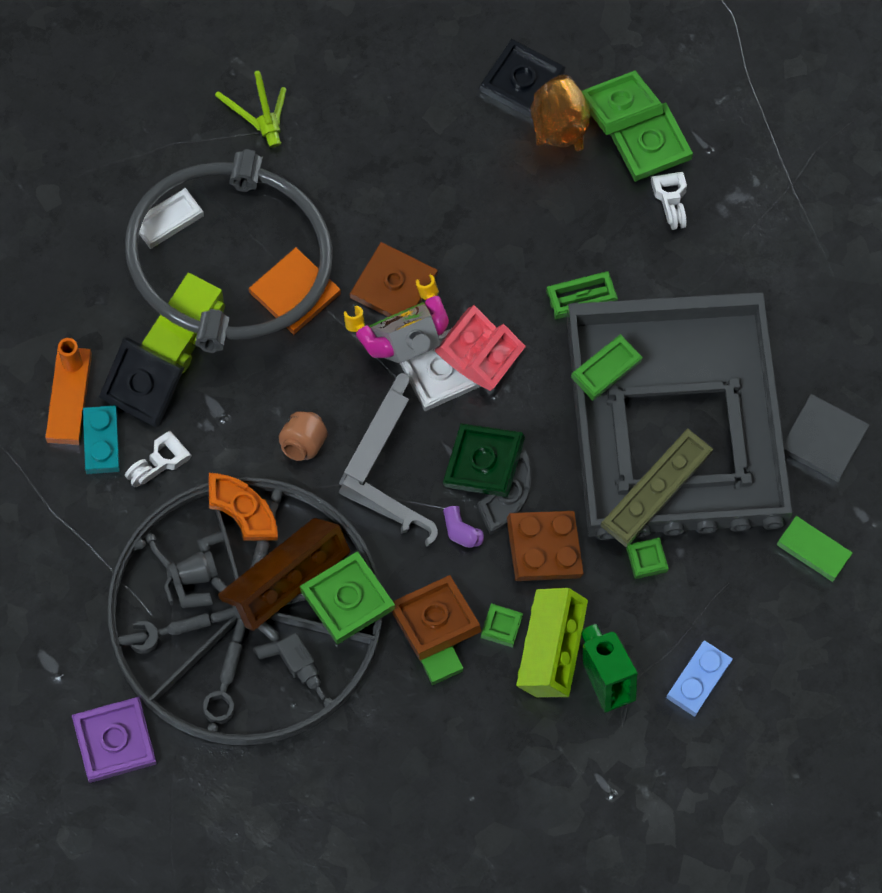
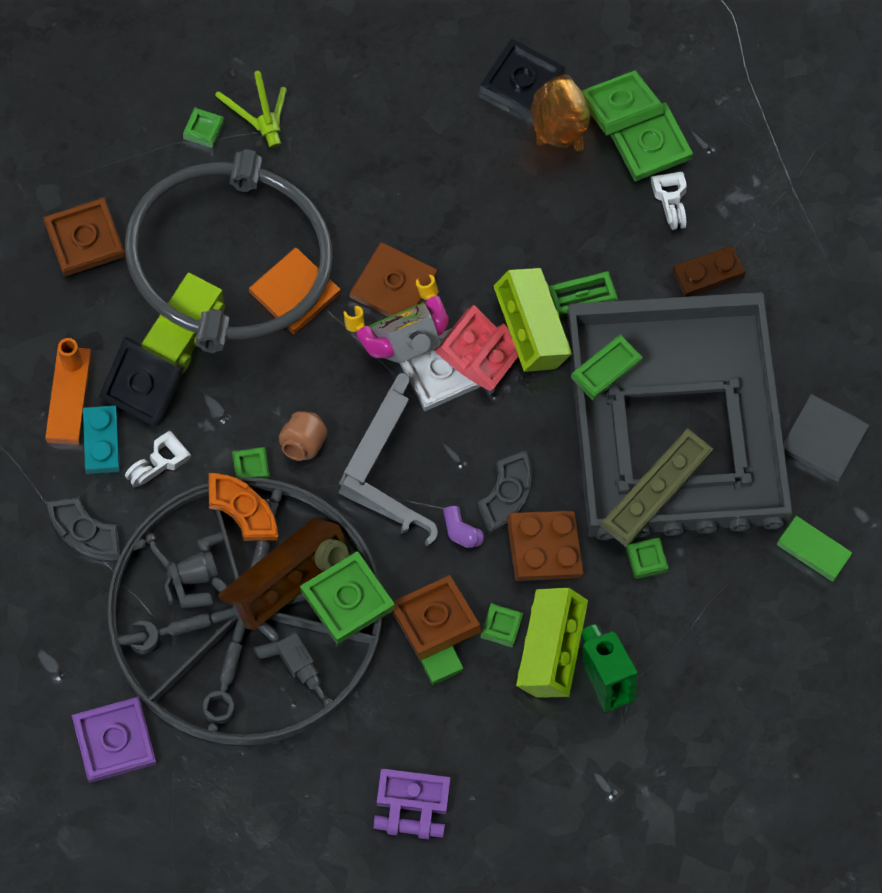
white tile [139,188,204,249] -> none
dark green tile [443,423,525,497] -> none
light blue plate [666,640,733,717] -> none
none -> dark orange plate [43,198,126,277]
none -> dark grey tile [46,497,121,560]
none -> bright green tile [183,107,225,148]
none -> bright green tile [232,447,270,479]
none -> olive tile [314,539,349,571]
none -> medium lavender plate [373,769,451,840]
none -> lime brick [493,268,572,372]
none -> reddish brown plate [672,245,745,297]

